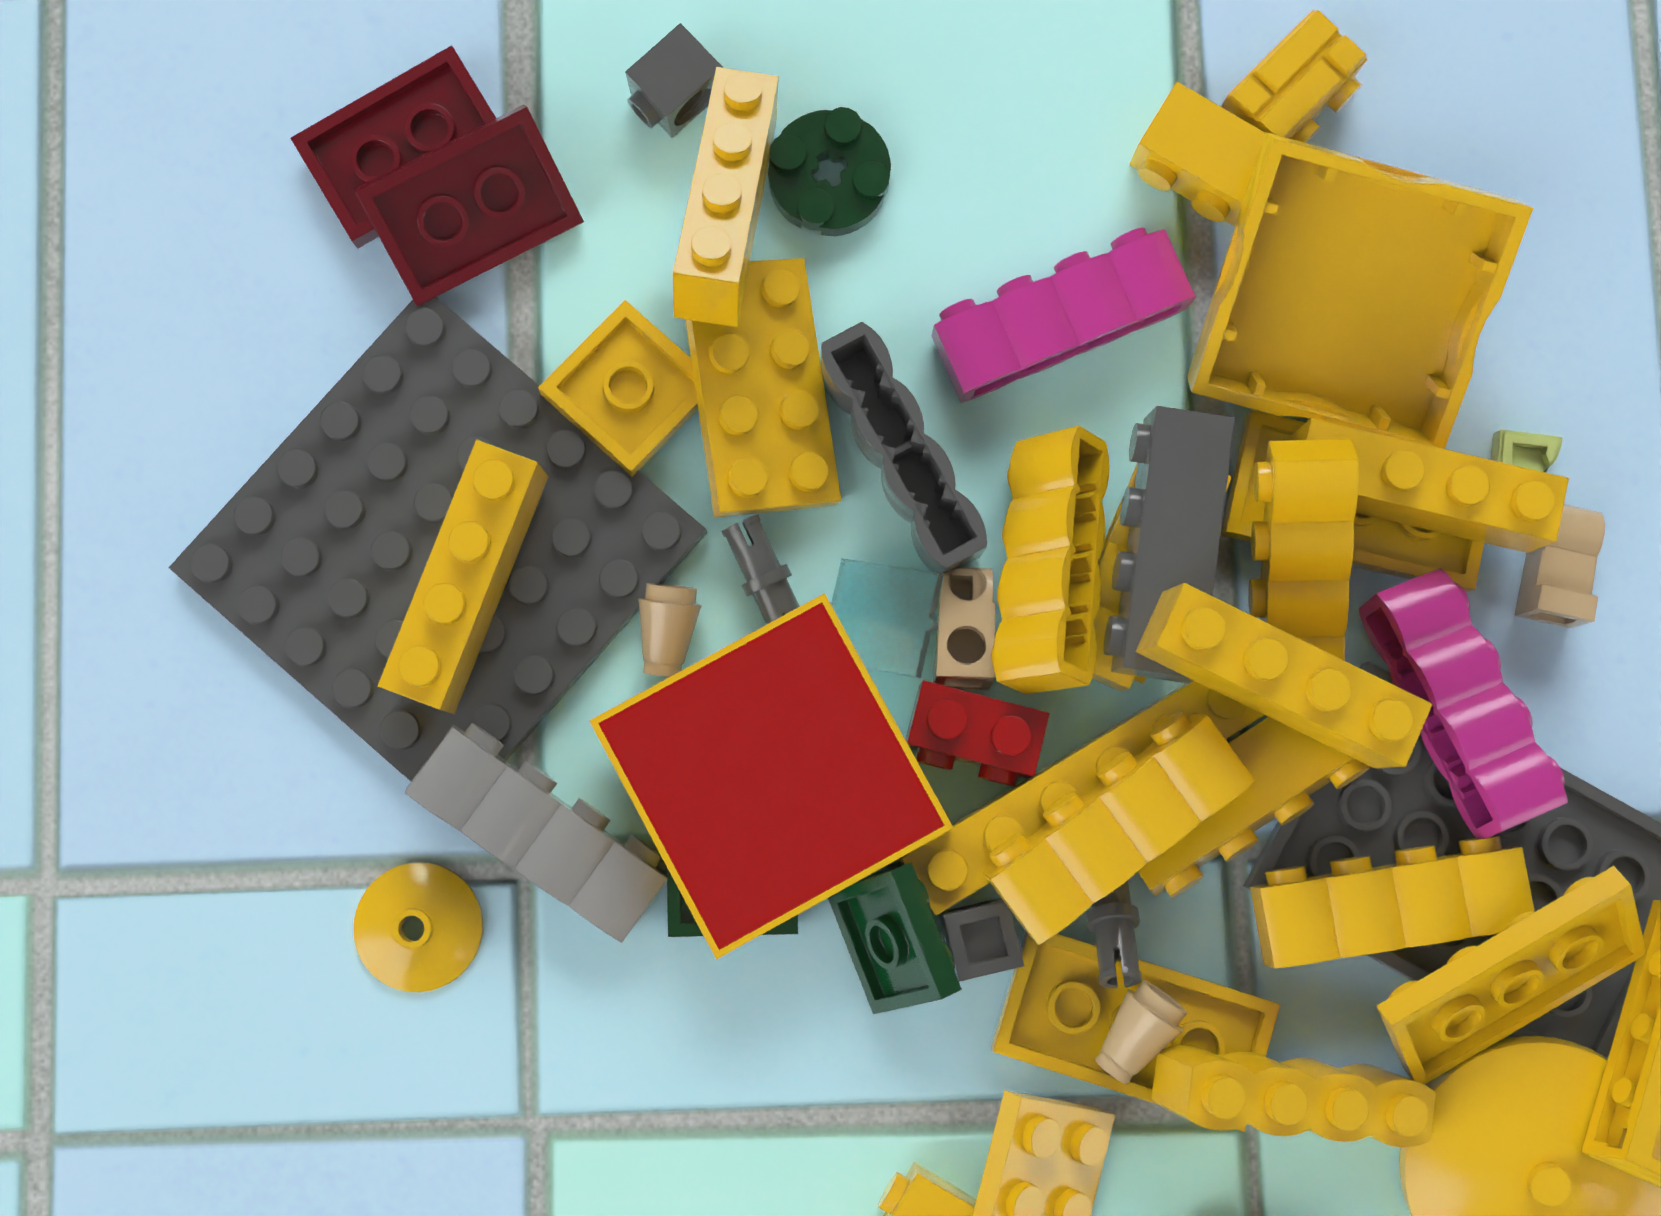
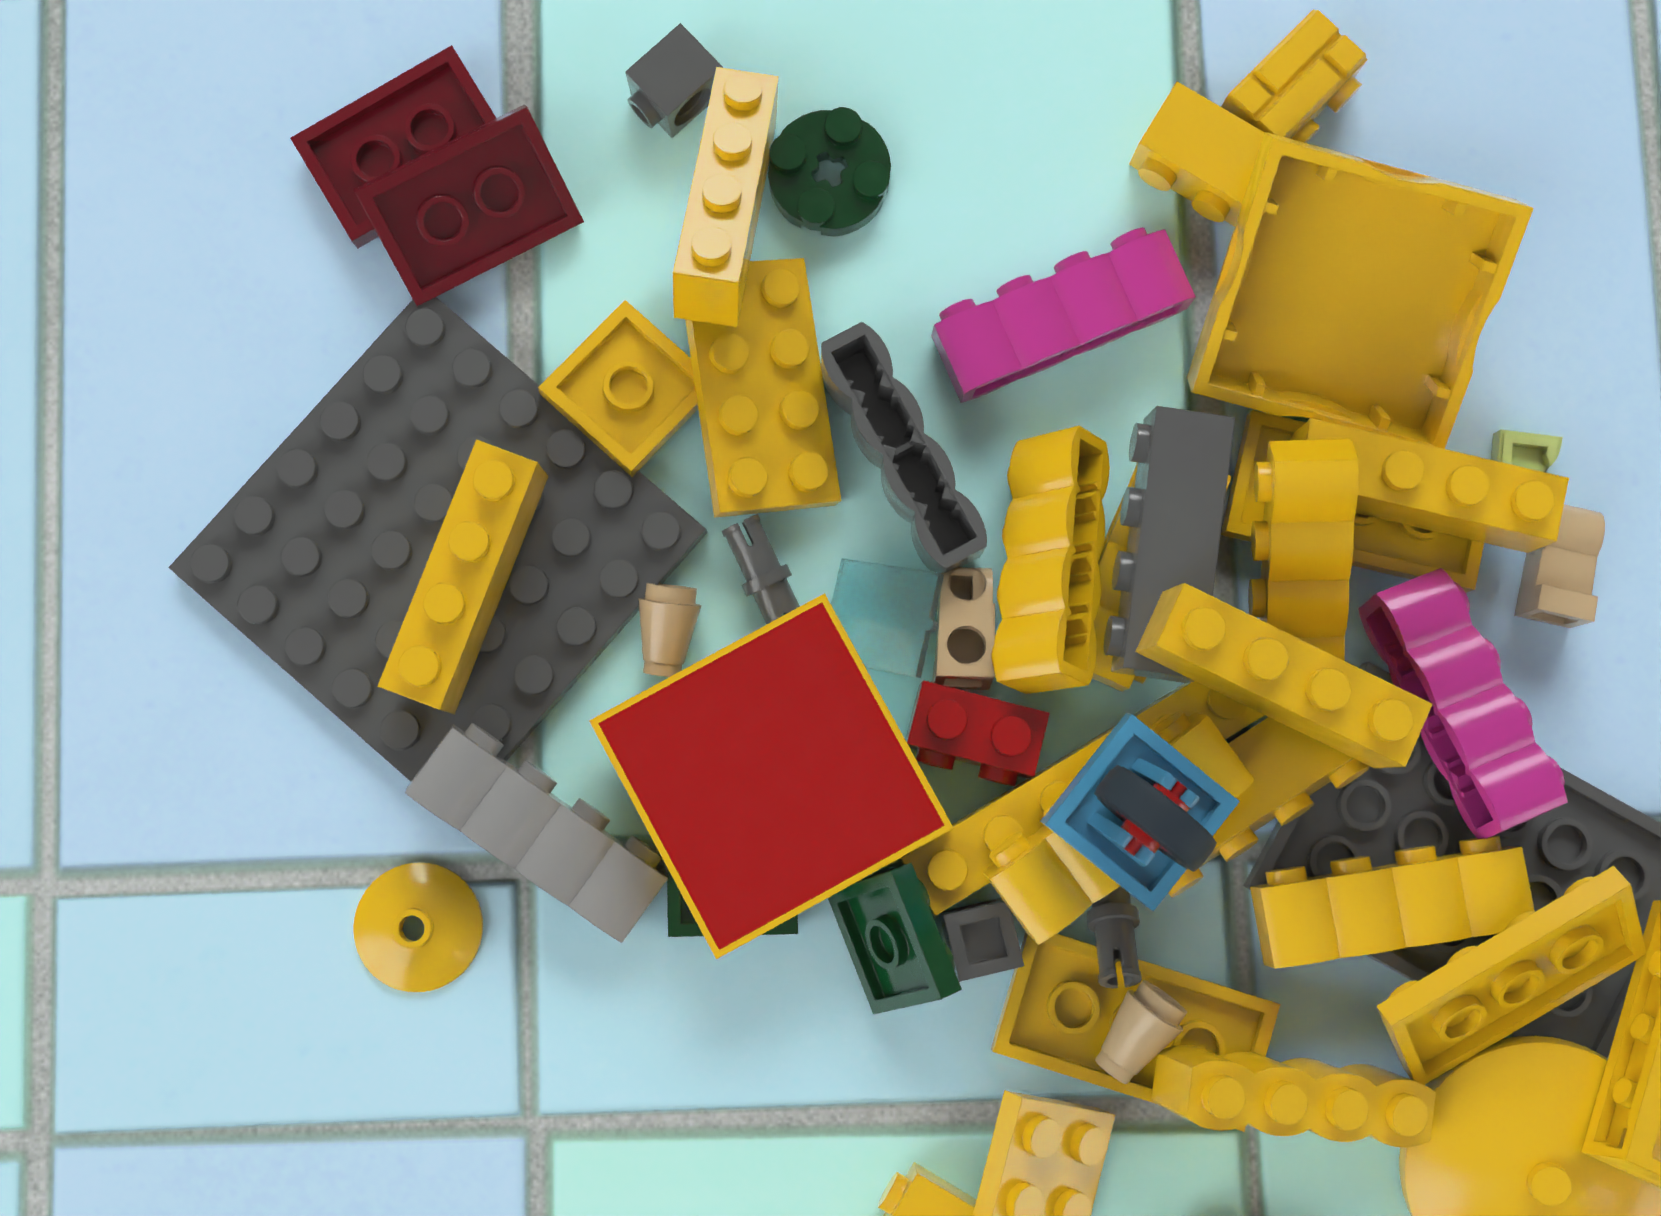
none -> dark azure plate [1040,713,1240,912]

